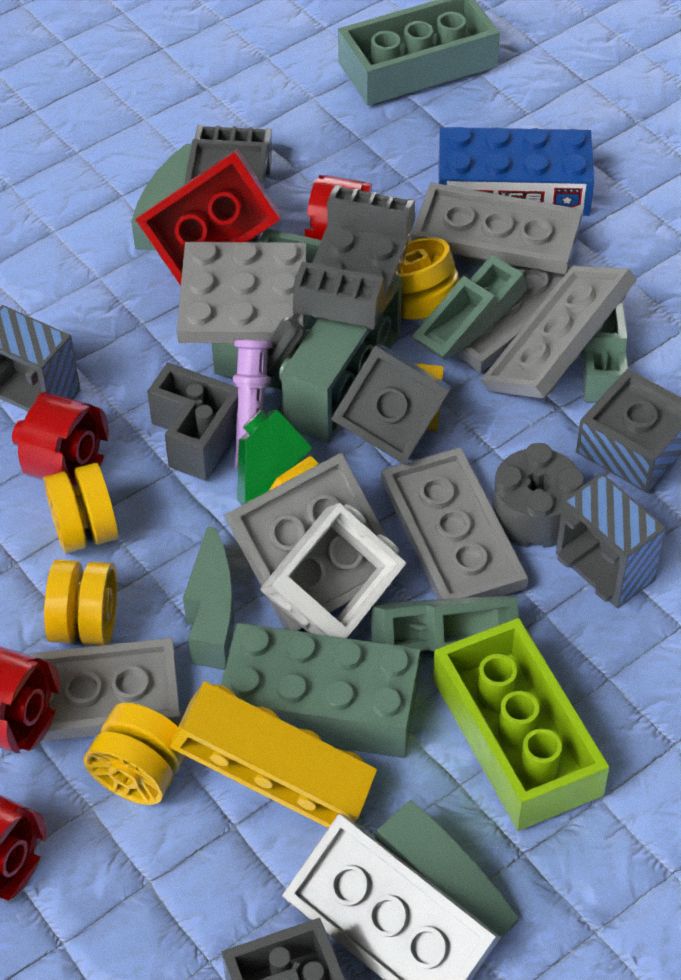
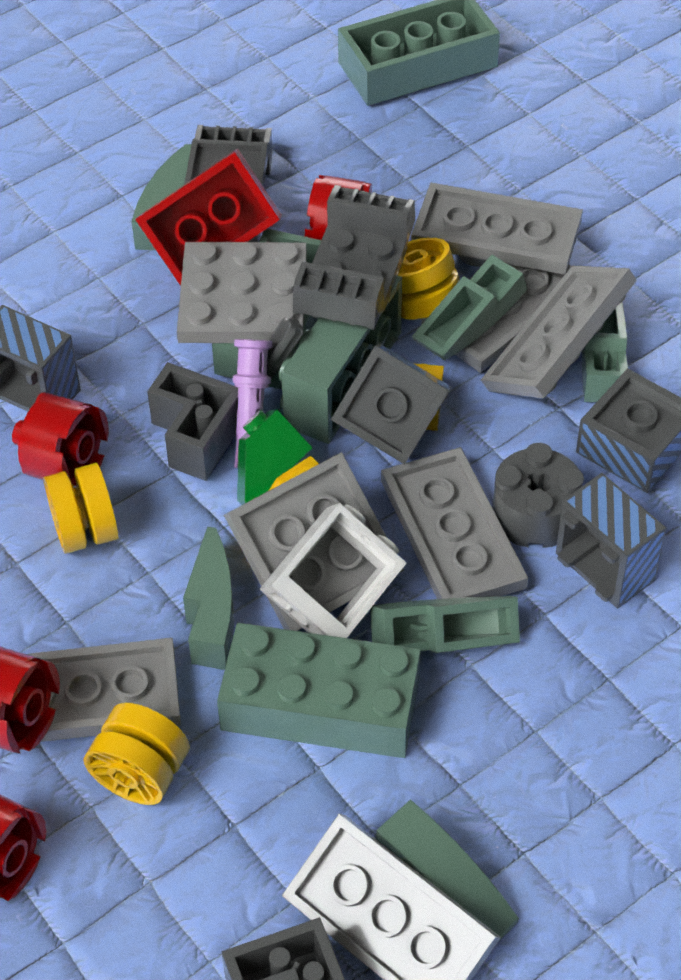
yellow wheel [44,560,117,646] -> none
yellow brick [169,681,377,828] -> none
lime brick [433,618,609,831] -> none
blue brick [438,127,594,216] -> none

